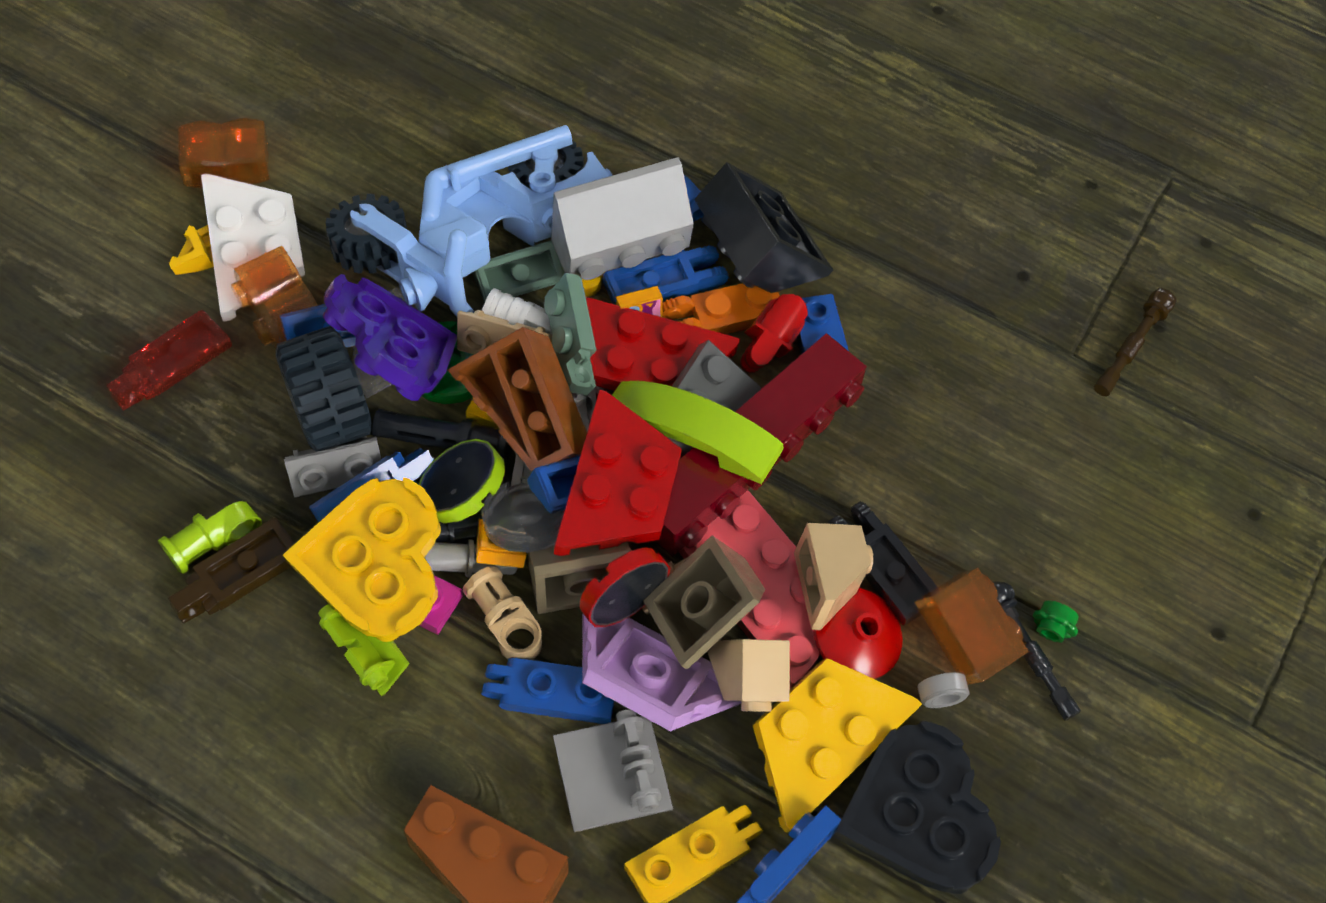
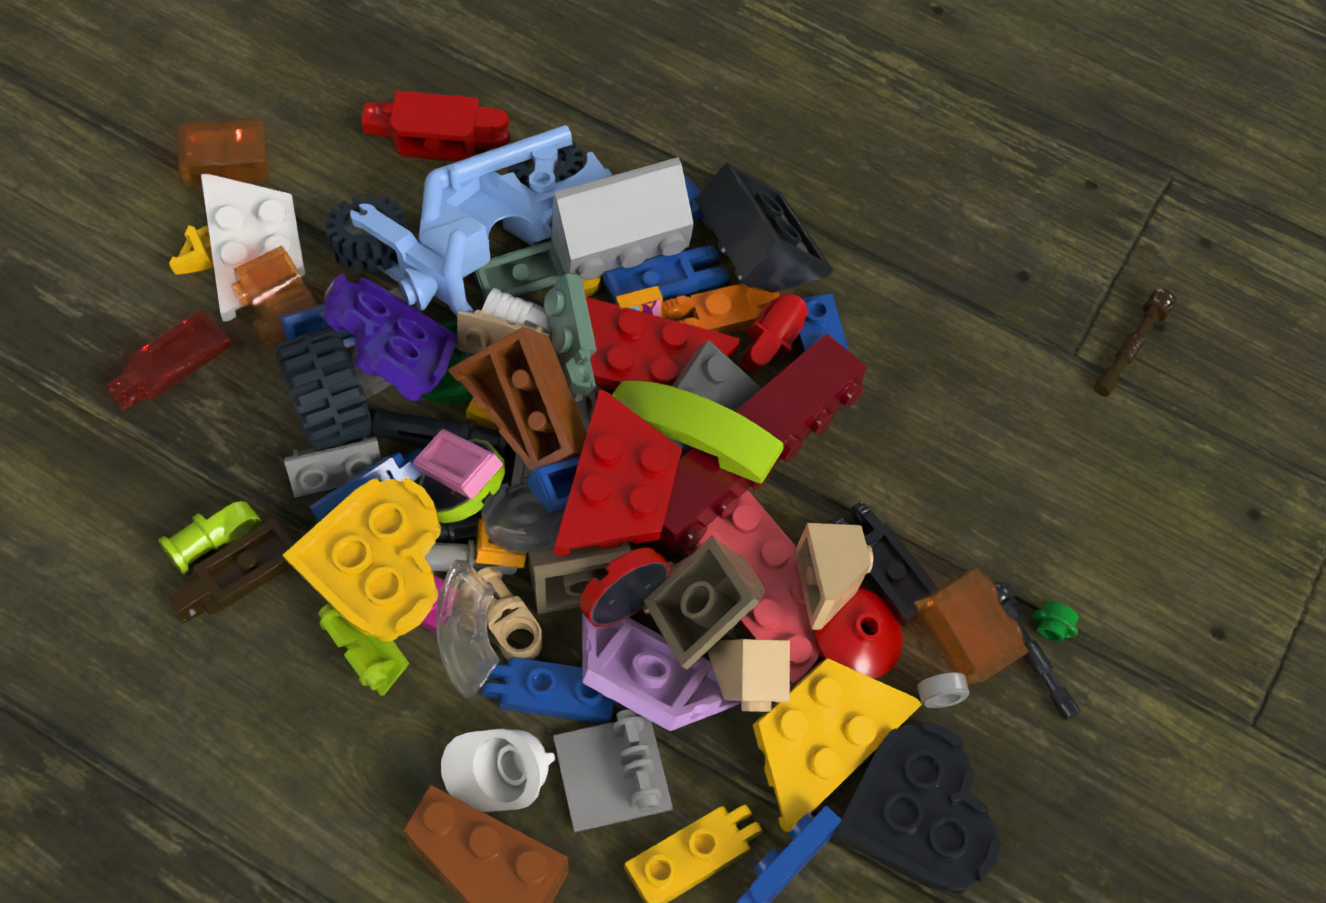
none -> red hinge [362,91,510,162]
none -> bright pink tile [413,429,503,500]
none -> clear tile [436,560,500,698]
none -> white piece [441,729,555,812]

